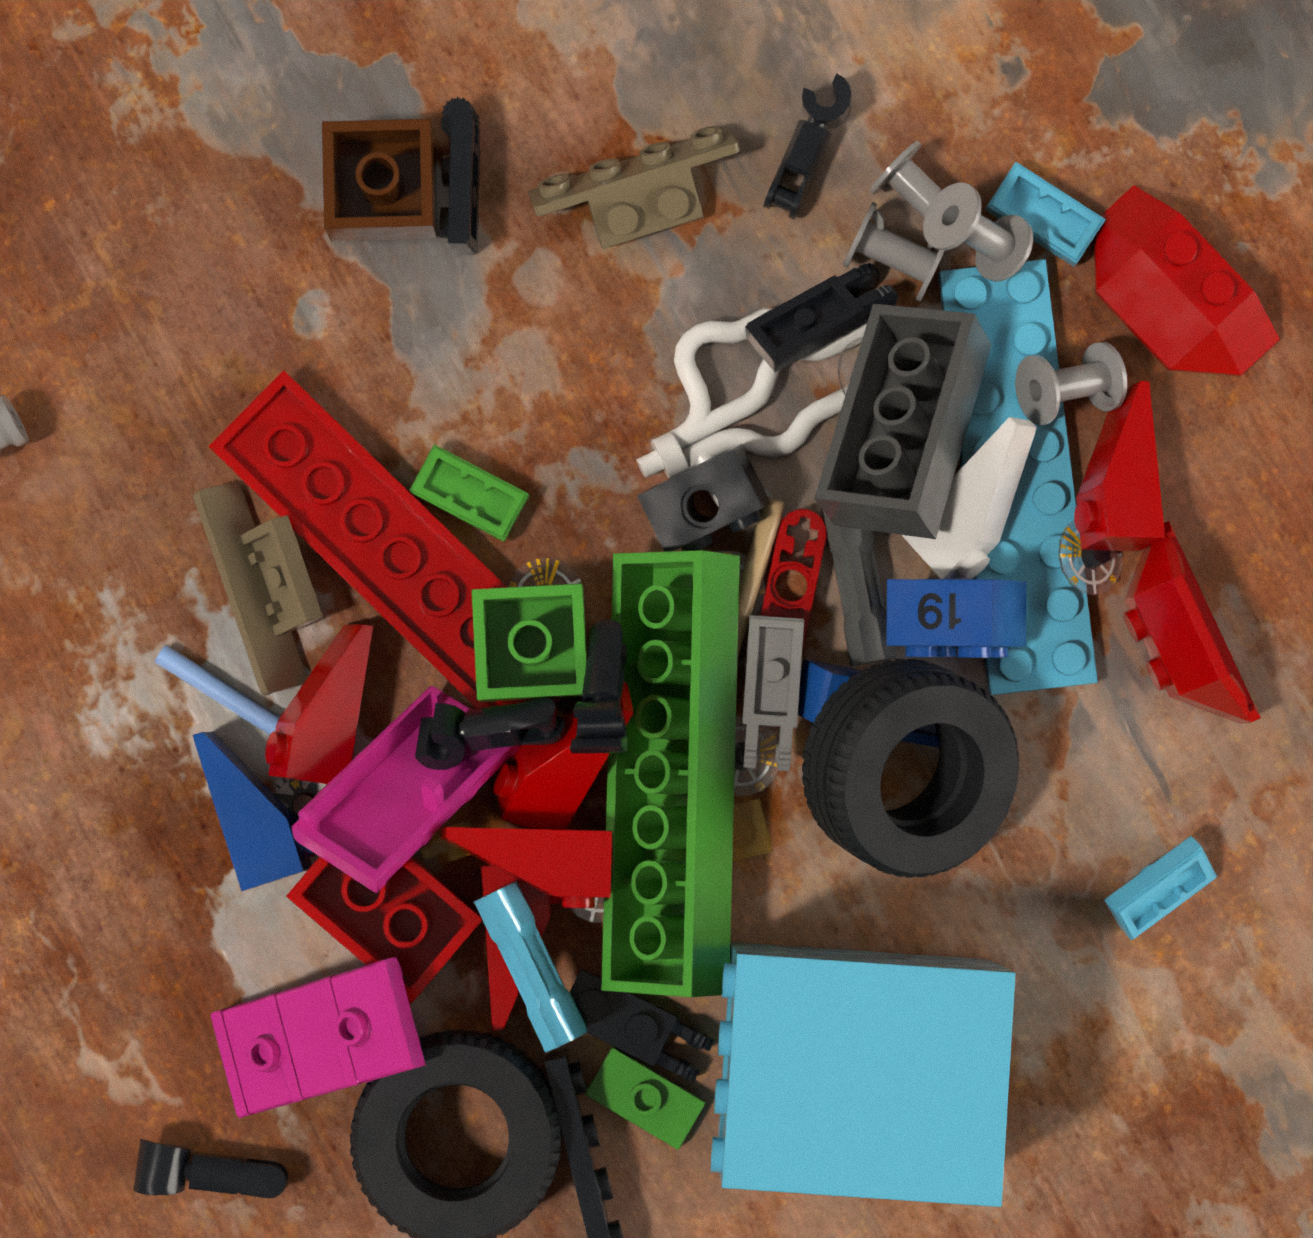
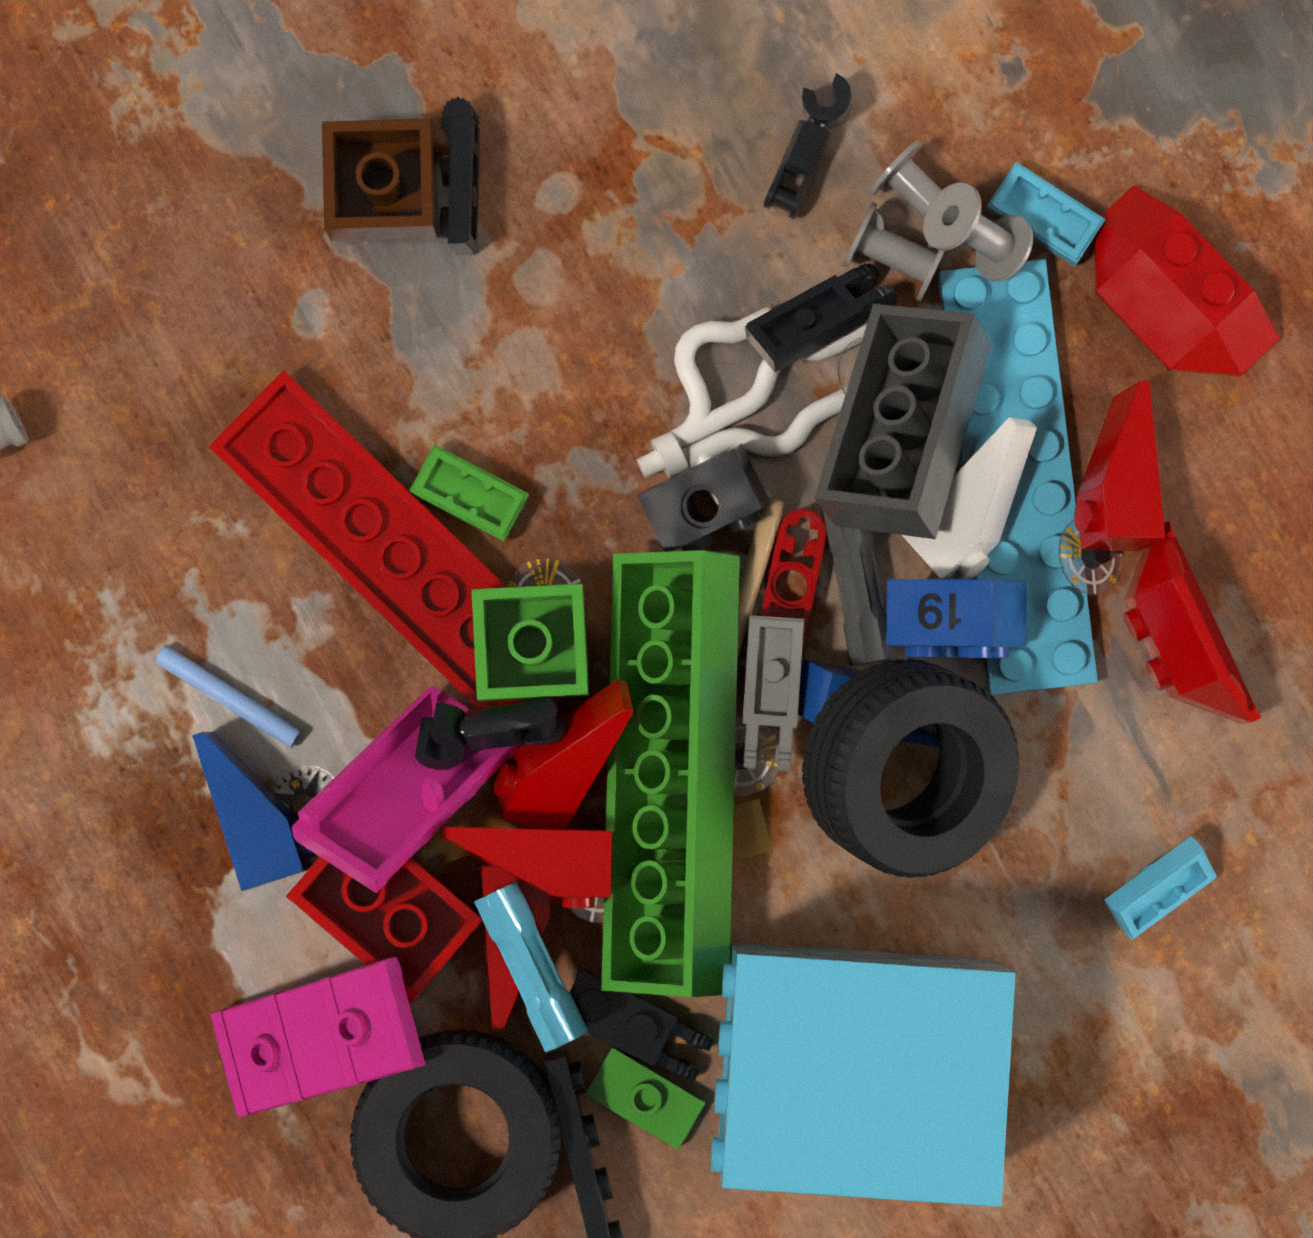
black piece [133,1138,288,1199] -> none
dark tan bracket [193,482,323,696] -> none
red slope [265,624,373,785] -> none
dark tan bracket [528,126,740,249] -> none
black piece [570,620,628,754] -> none
light grey piece [1015,342,1127,425] -> none

